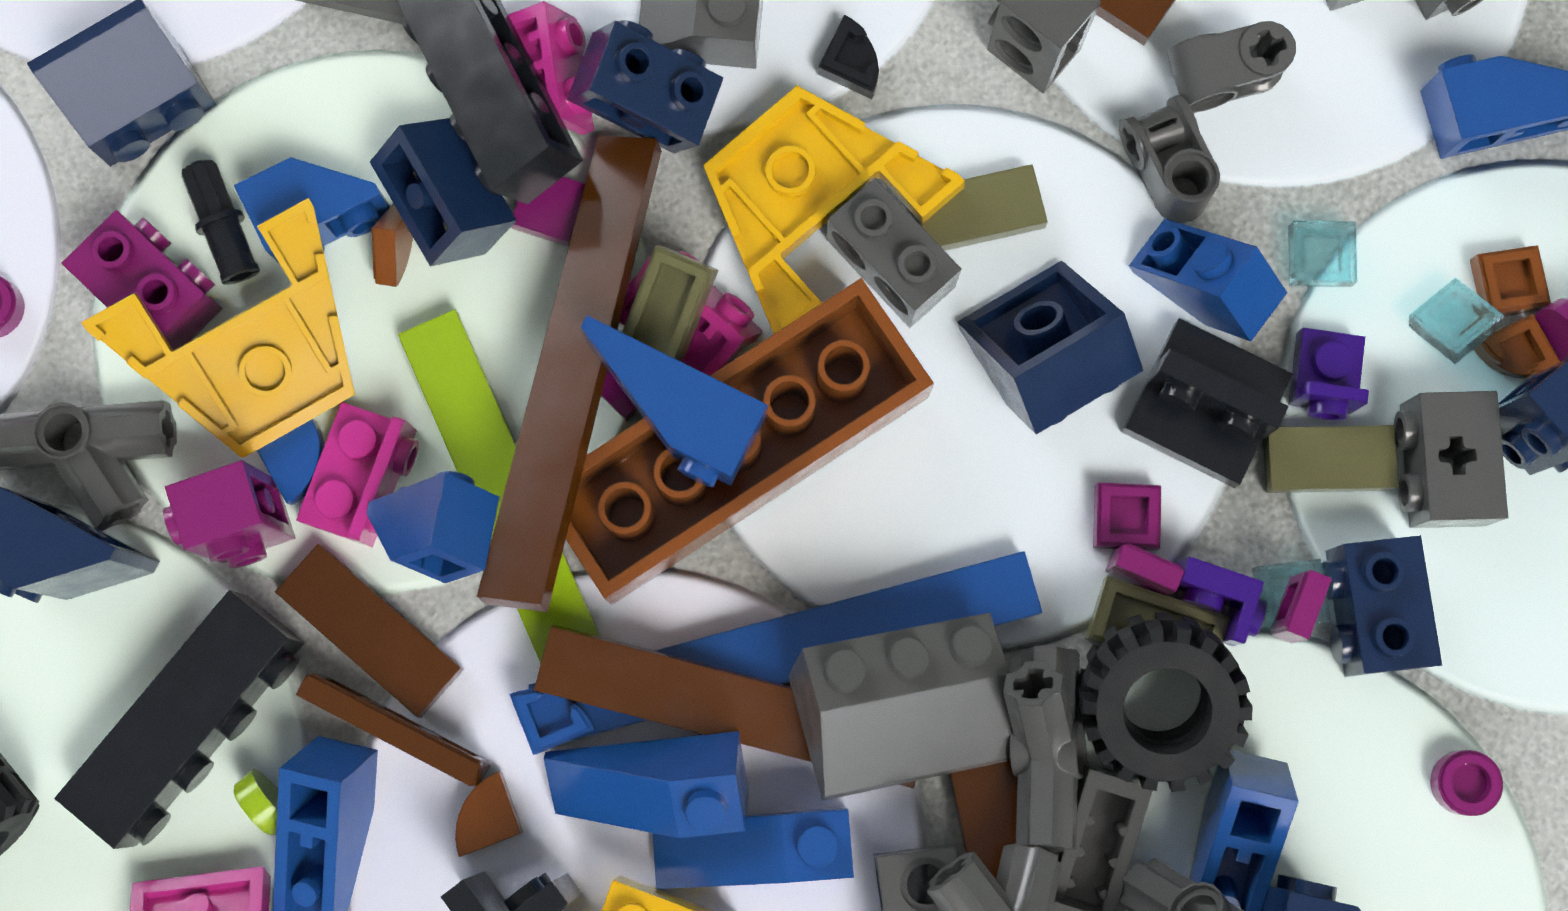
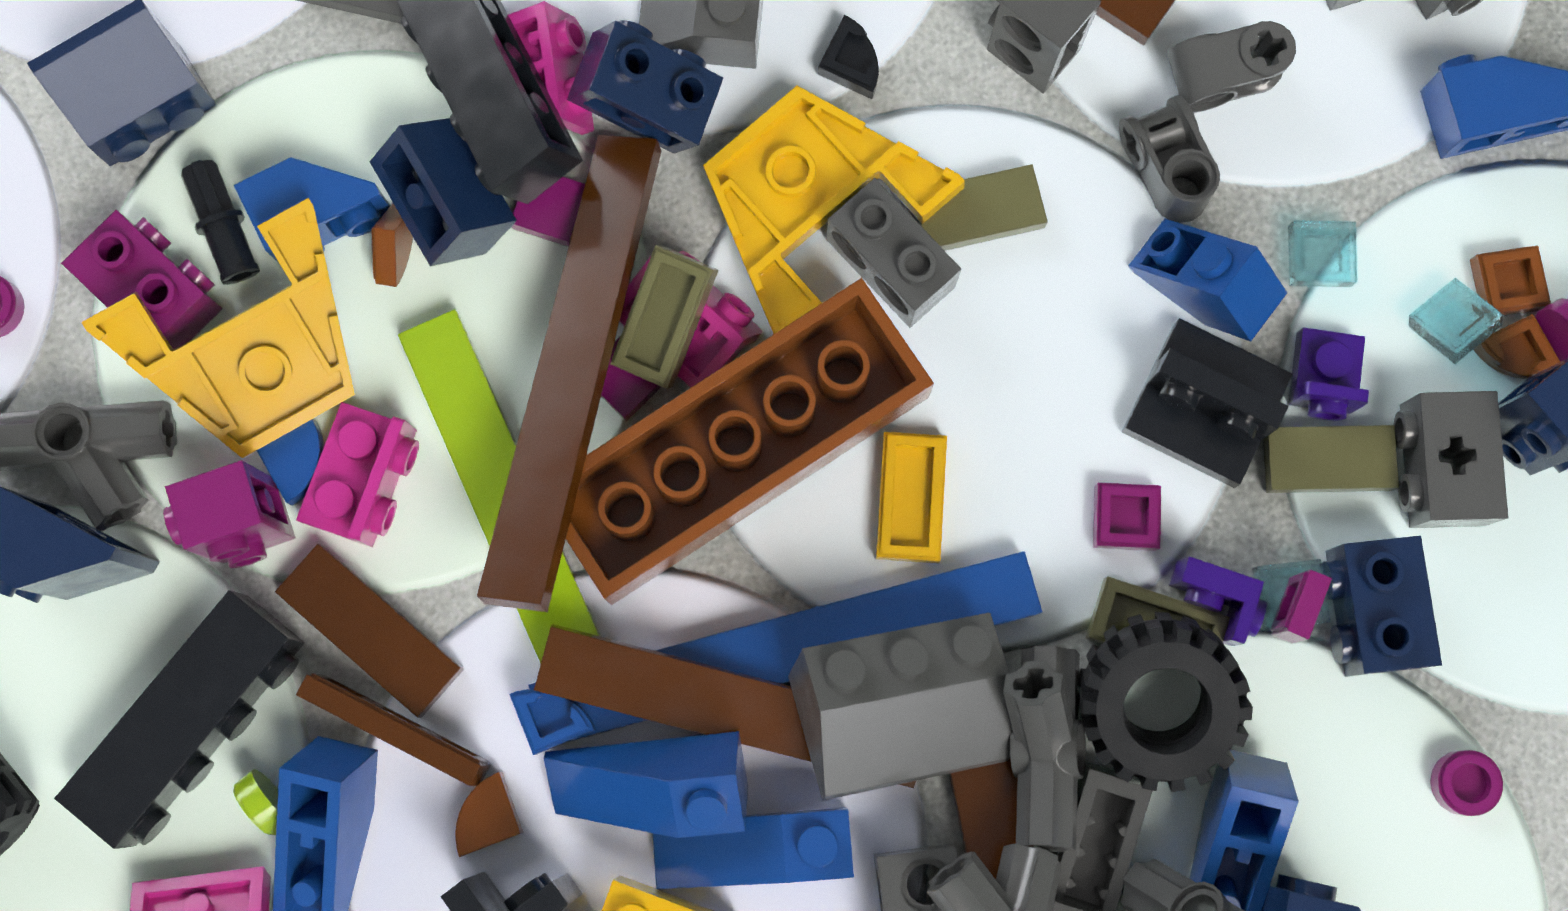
blue slope [366,471,499,583] -> none
blue slope [581,315,768,488] -> none
dark blue slope [957,260,1144,435] -> none
magenta tile [1105,543,1184,596] -> none
none -> yellow tile [876,432,947,564]

